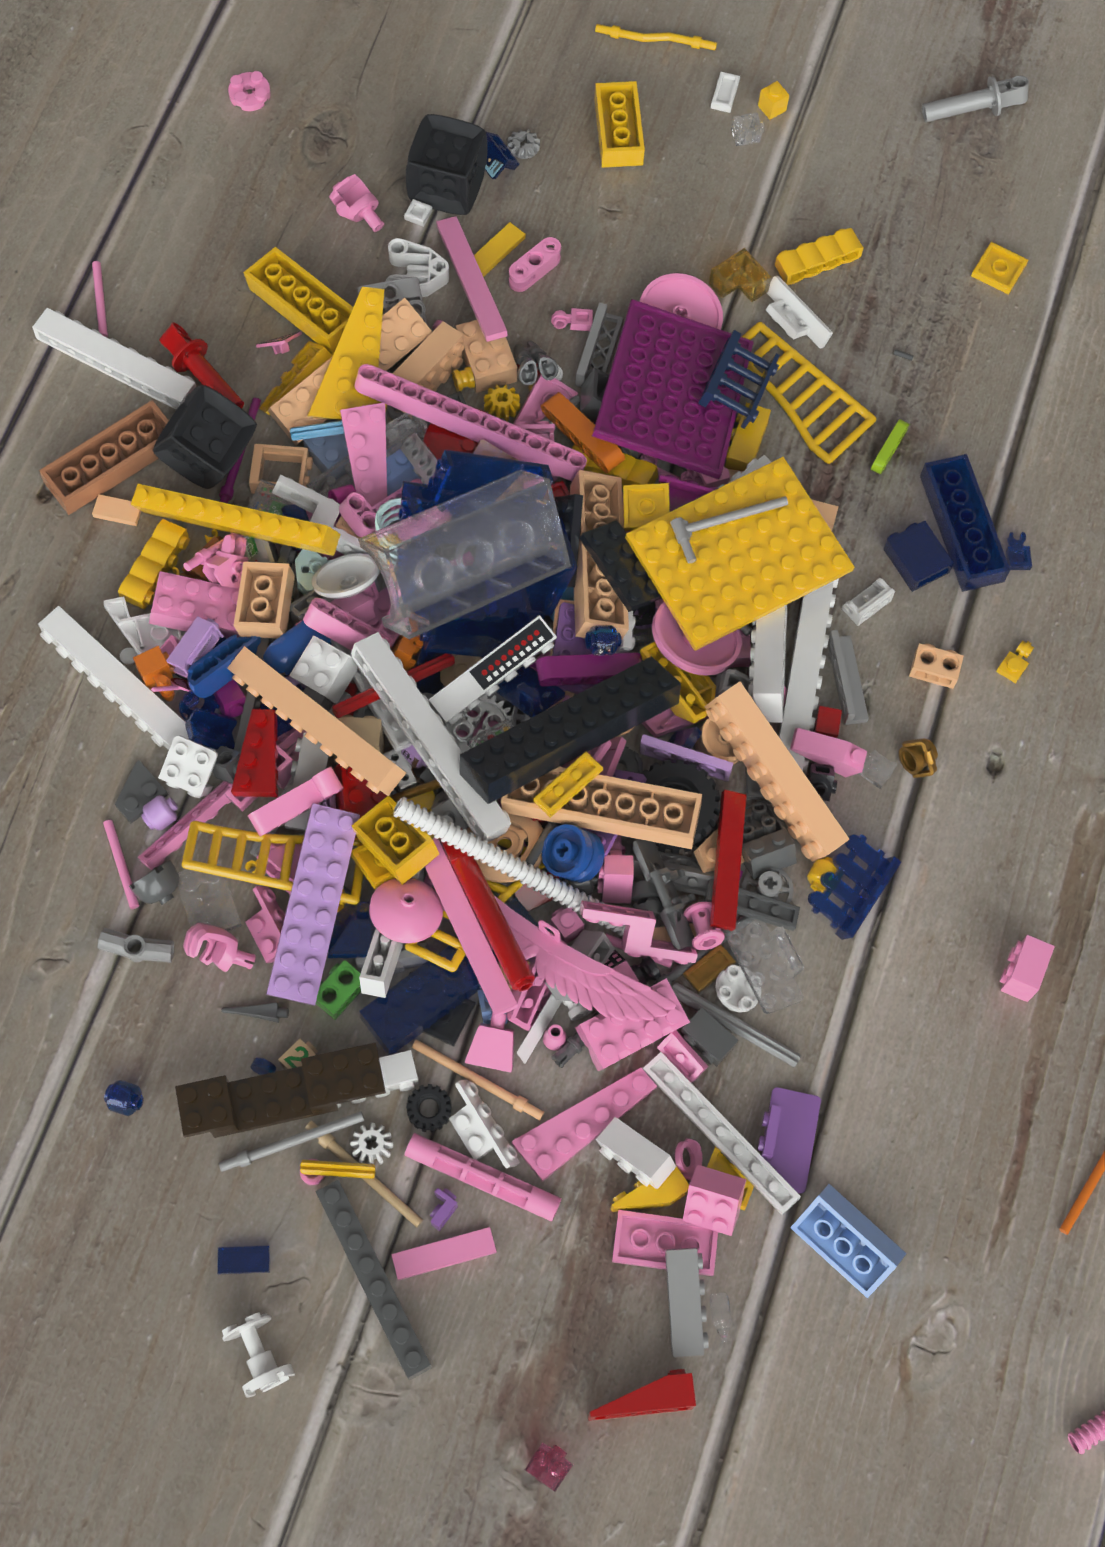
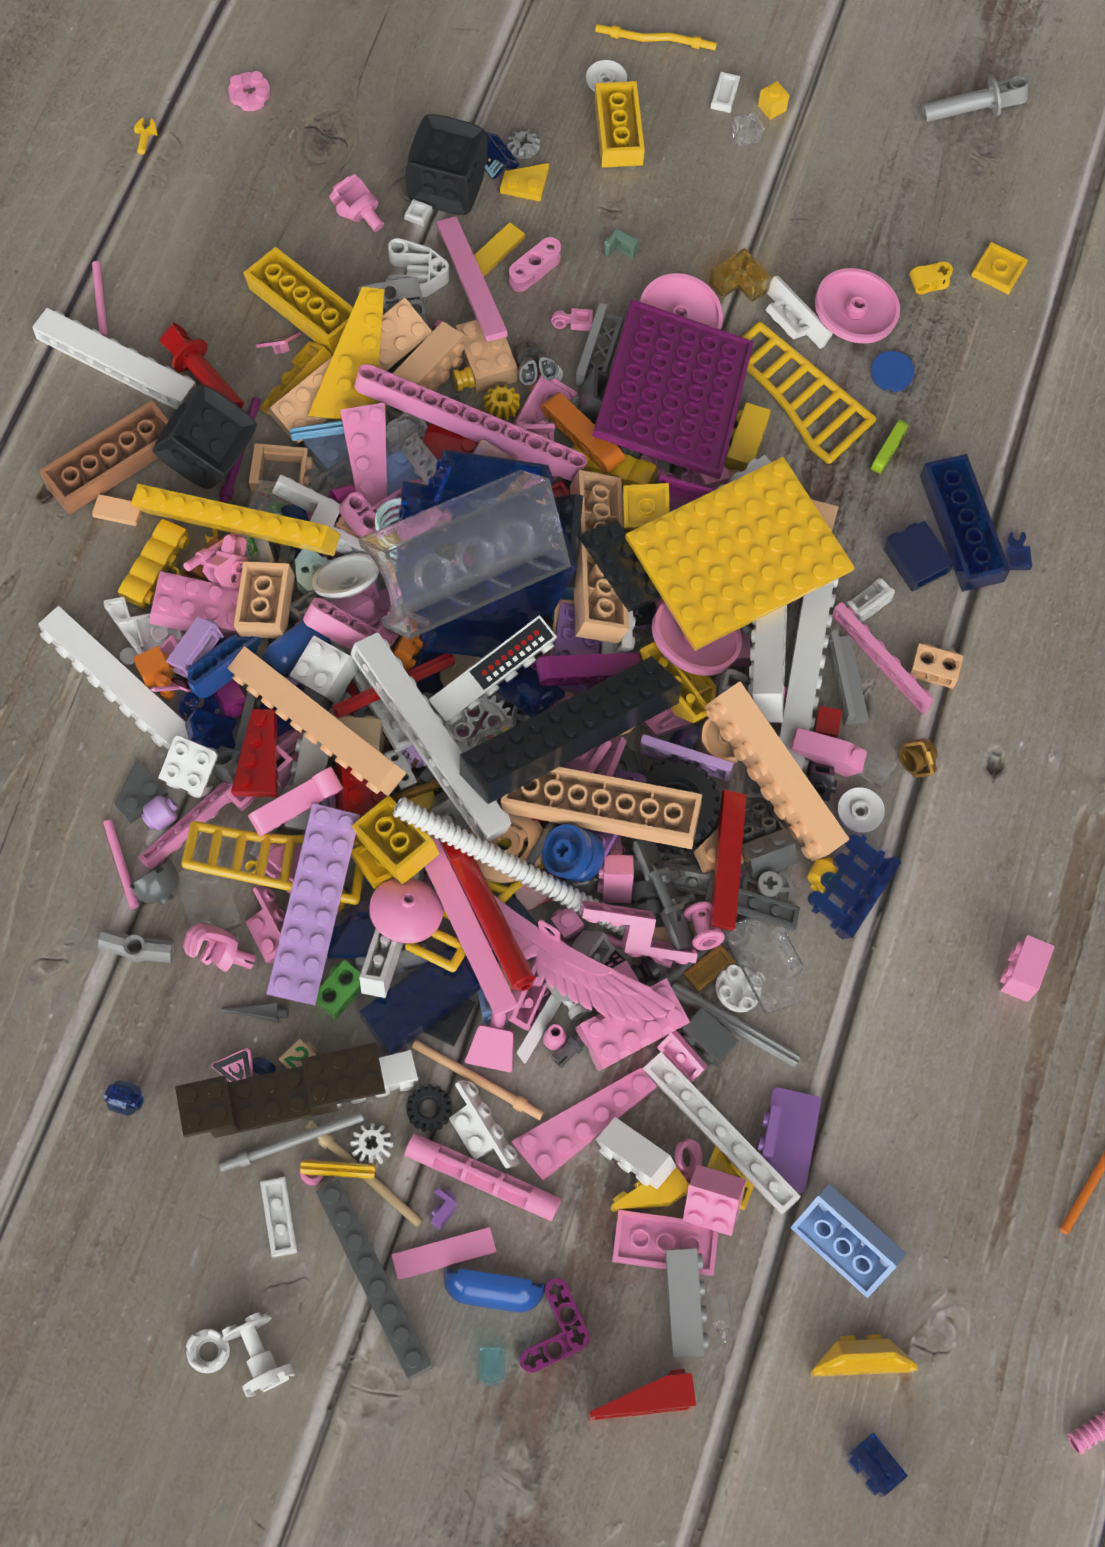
clear blue tile [217,1246,270,1275] -> none
clear pink brick [524,1442,573,1492] -> none
yellow tile [533,751,603,818] -> none
clear blue head [585,625,622,656] -> none
light grey bar [670,496,788,564] -> none
dark blue fence [698,330,780,429] -> none
yellow brick [775,228,863,285] -> none
yellow plate [996,640,1034,684] -> none
none -> yellow bar [134,117,158,155]
none -> white piece [186,1329,230,1373]
none -> black piece [212,1048,254,1082]
none -> white tile [260,1176,298,1258]
none -> blue brick [444,1268,546,1313]
none -> clear light blue brick [478,1347,505,1387]
none -> yellow wing [500,163,550,201]
none -> magenta beam [519,1278,590,1374]
none -> white dish [586,60,627,92]
none -> sand green bracket [604,229,638,258]
none -> yellow wedge [810,1334,918,1377]
none -> bright pink dish [815,268,900,343]
none -> bright pink plate [832,602,934,715]
none -> white dish [837,787,885,833]
none -> clear blue brick [847,1433,908,1497]
none -> blue tile [871,351,915,392]
none -> yellow piece [909,261,953,295]

